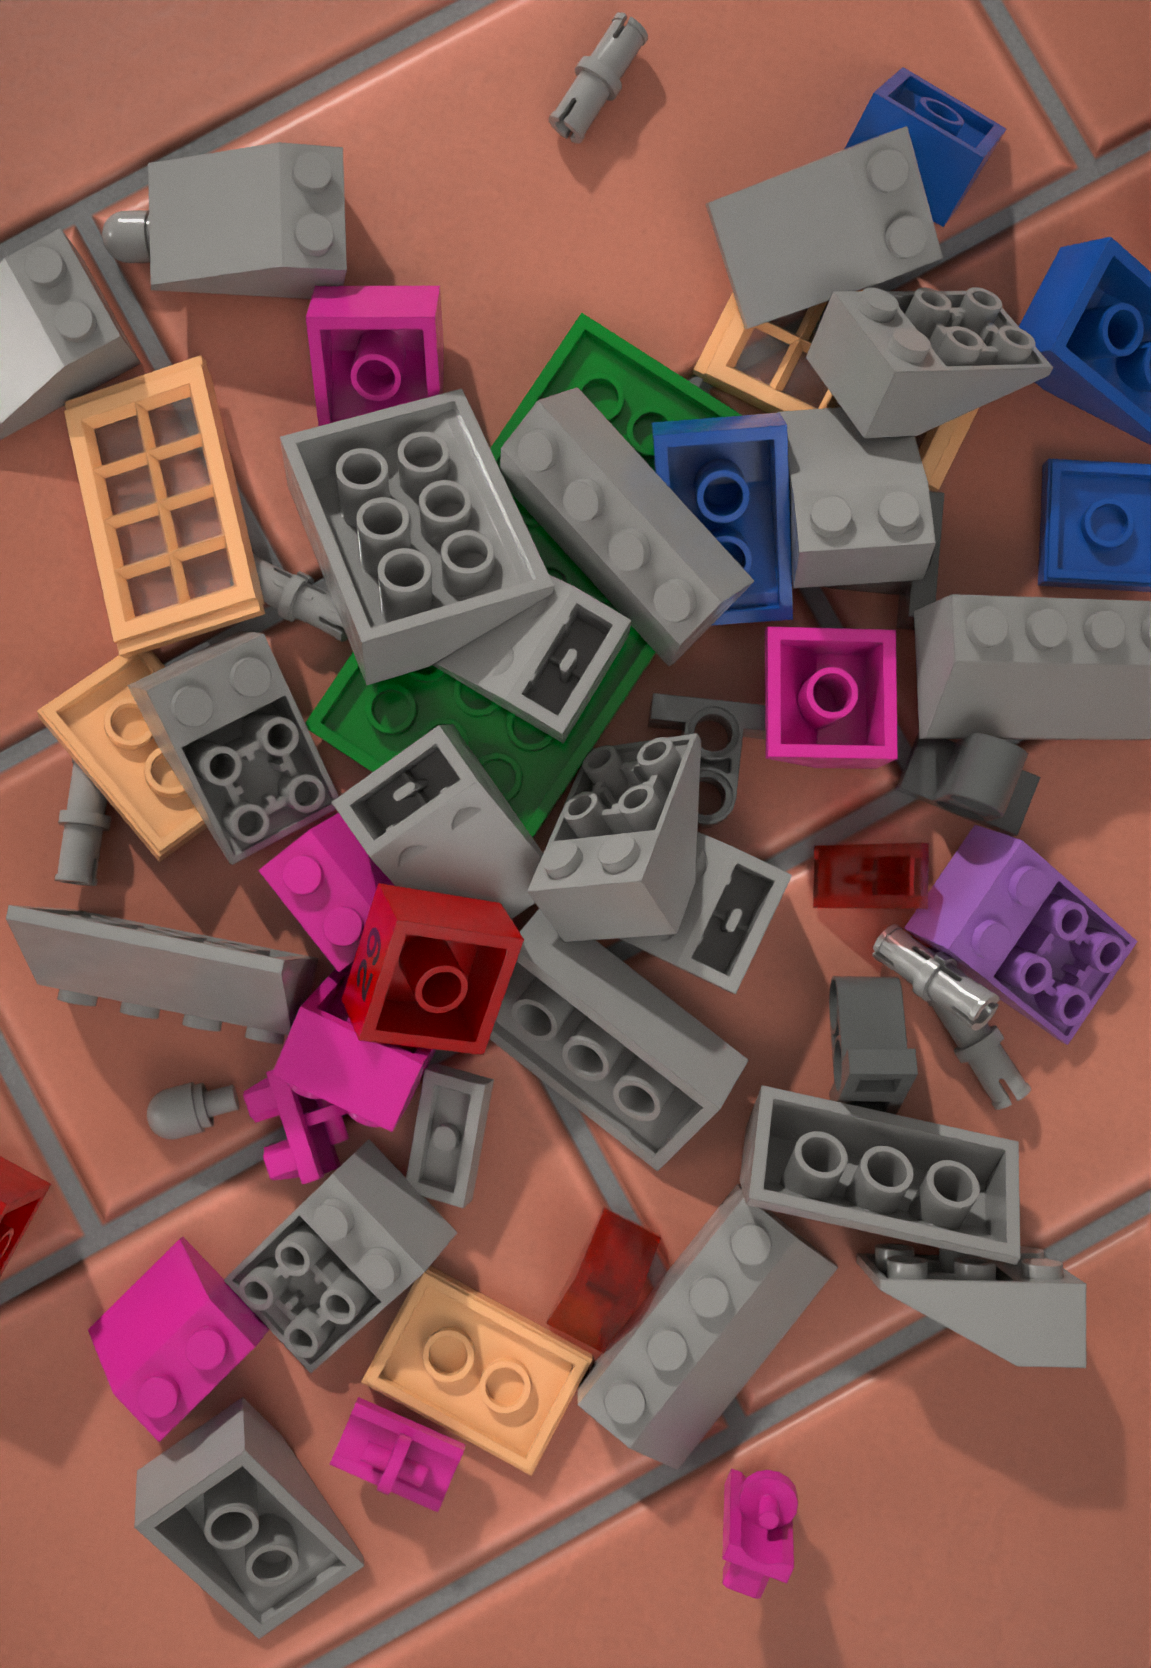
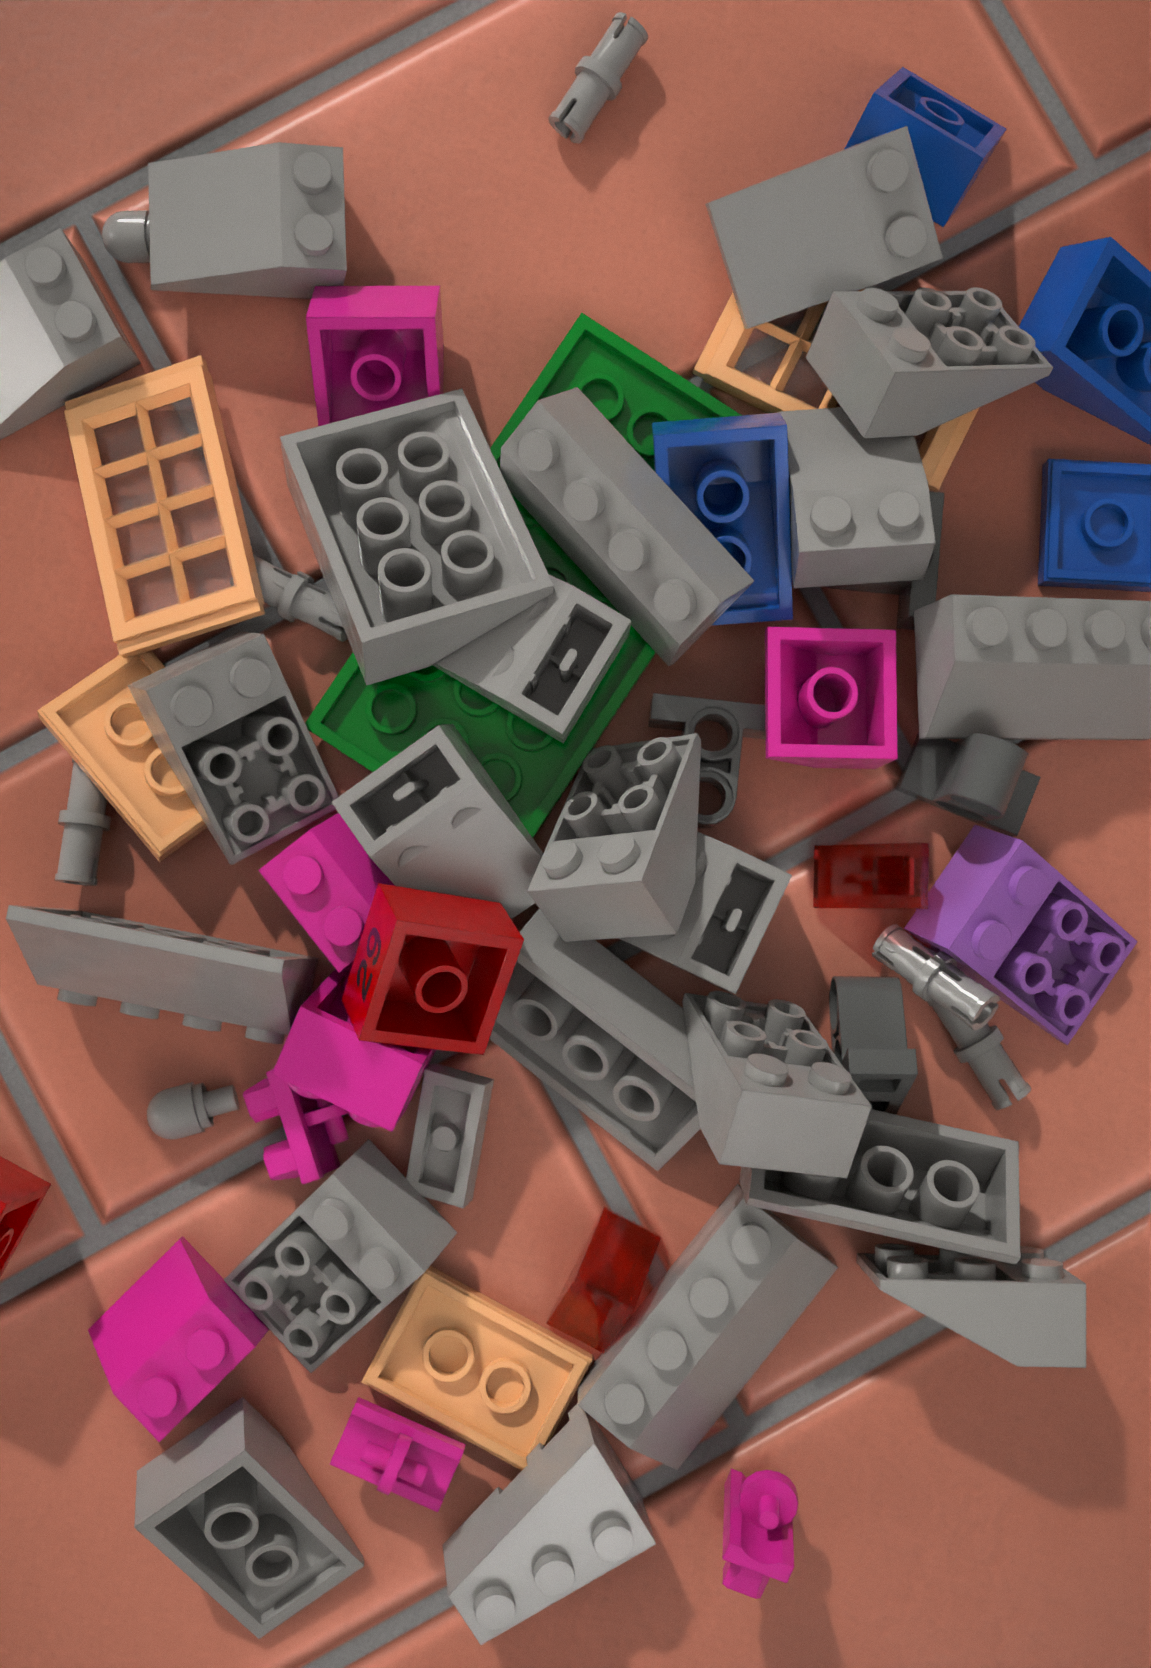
none -> light grey wedge [443,1403,656,1645]
none -> light grey slope [682,991,872,1178]

